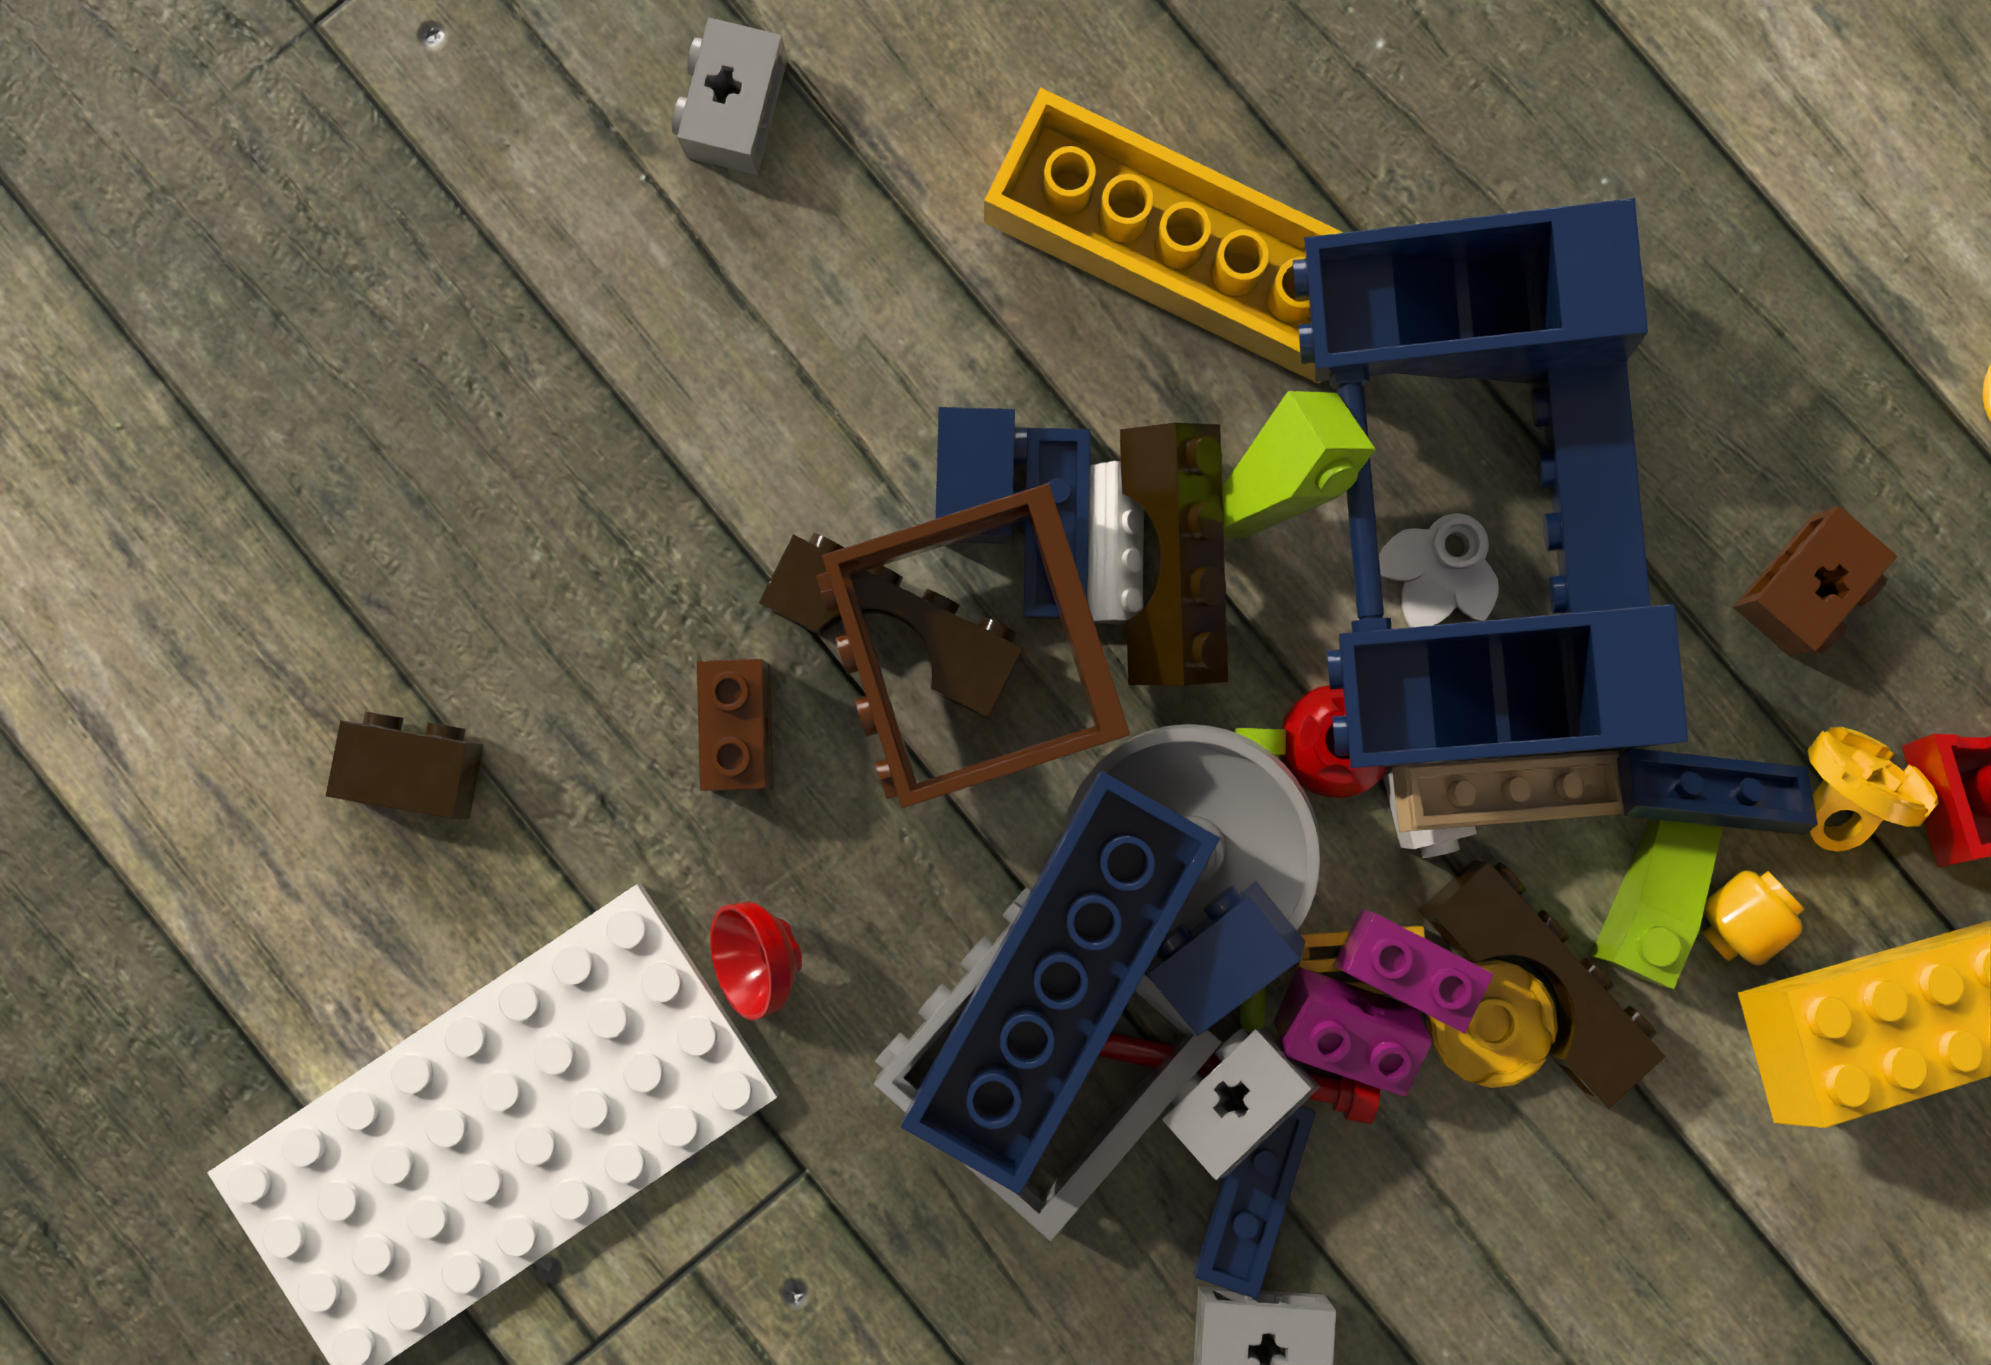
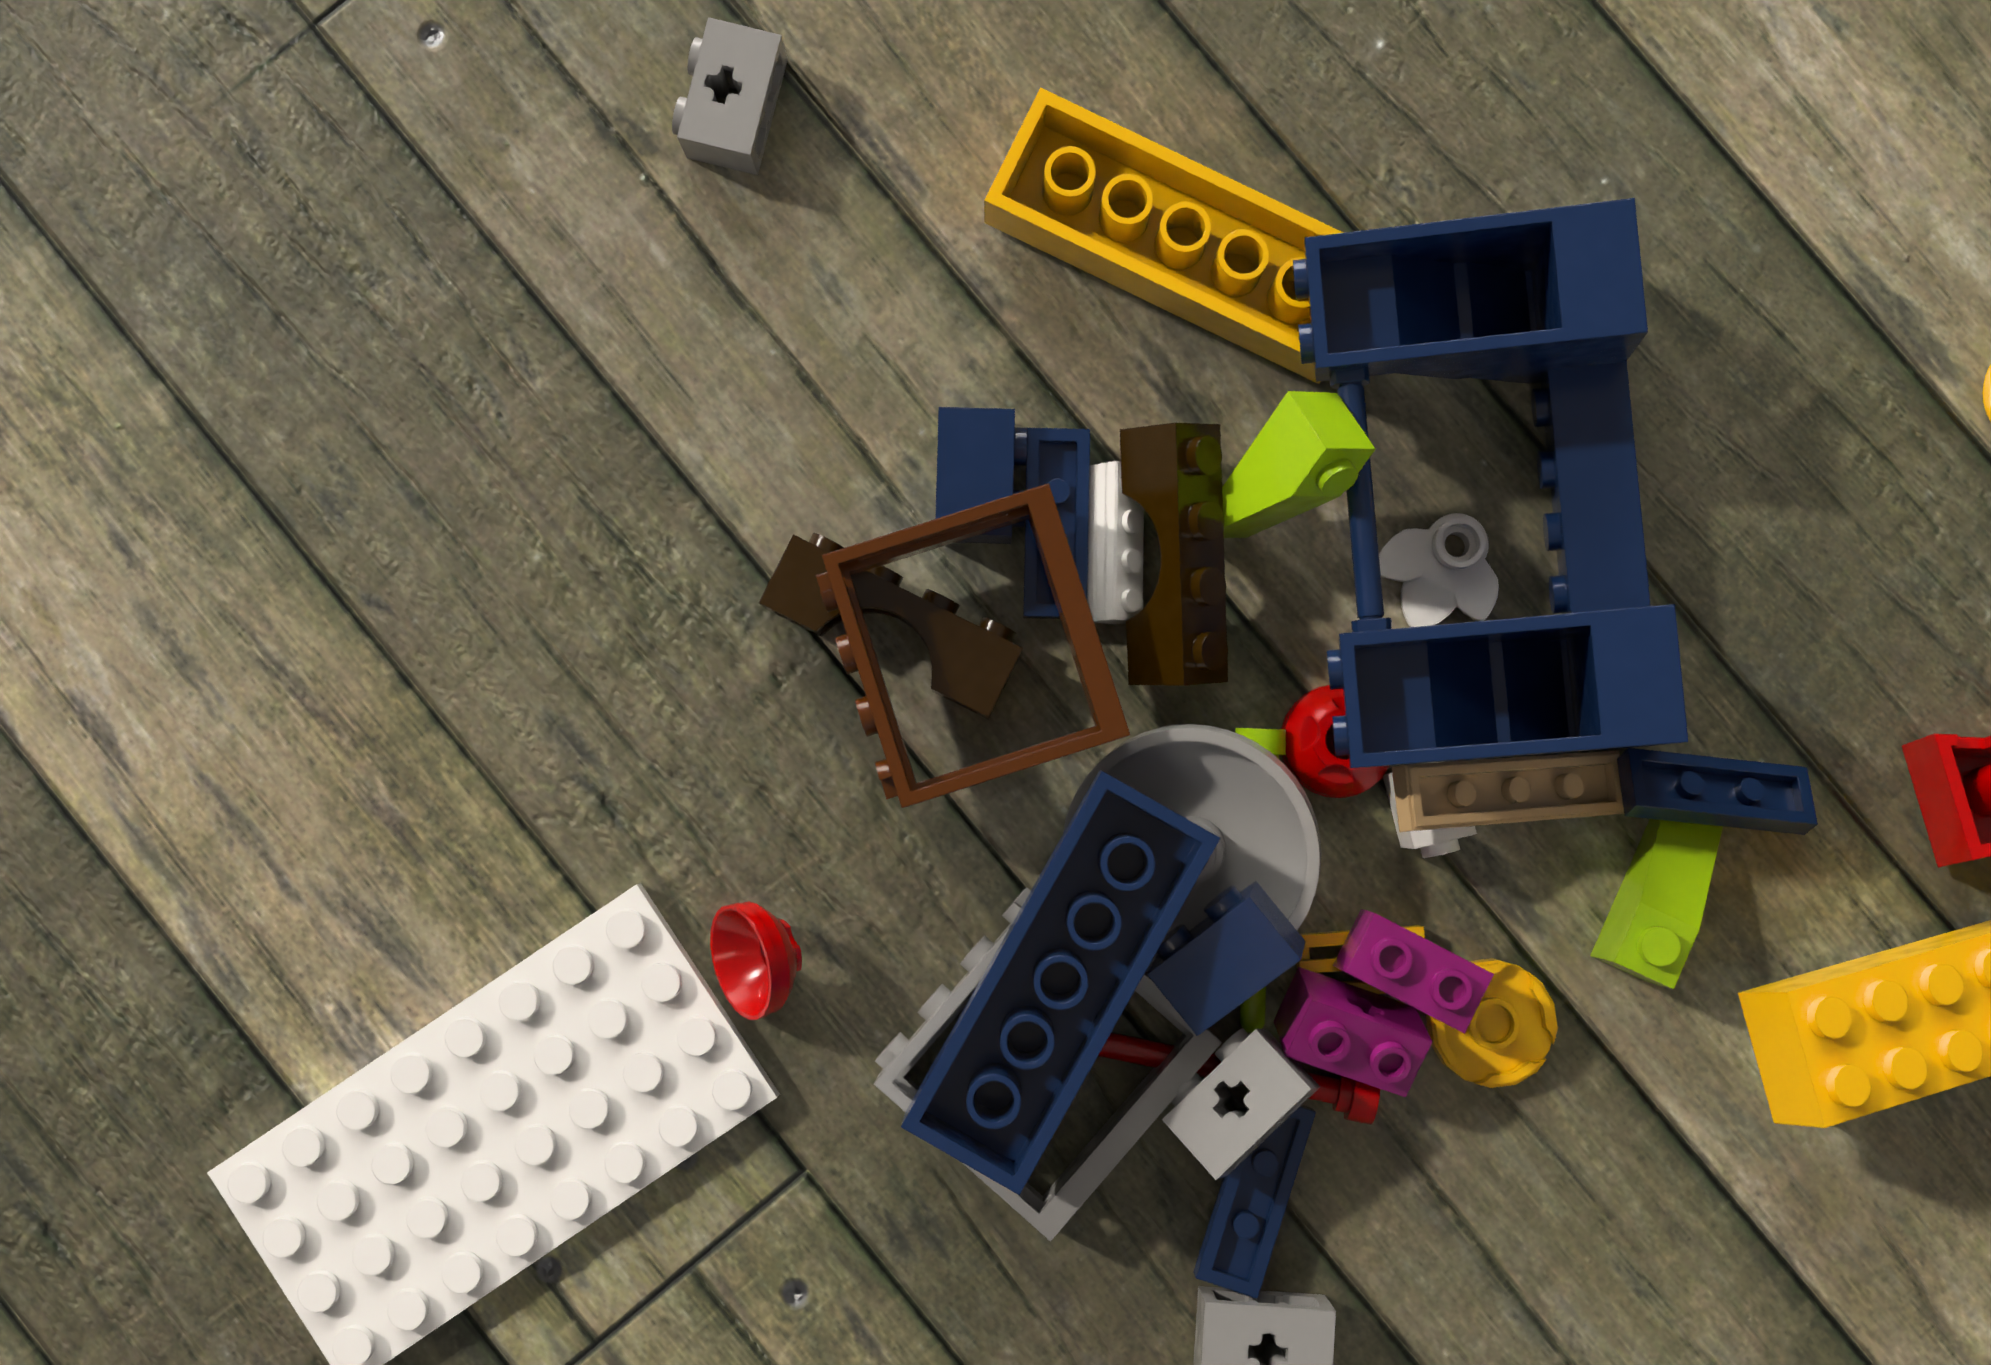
dark brown brick [325,711,484,819] -> none
reddish brown brick [697,659,774,791] -> none
dark brown arch [1418,860,1666,1109] -> none
yellow head [1702,870,1805,965] -> none
reddish brown brick [1733,506,1898,657] -> none
yellow tile [1807,727,1939,852] -> none

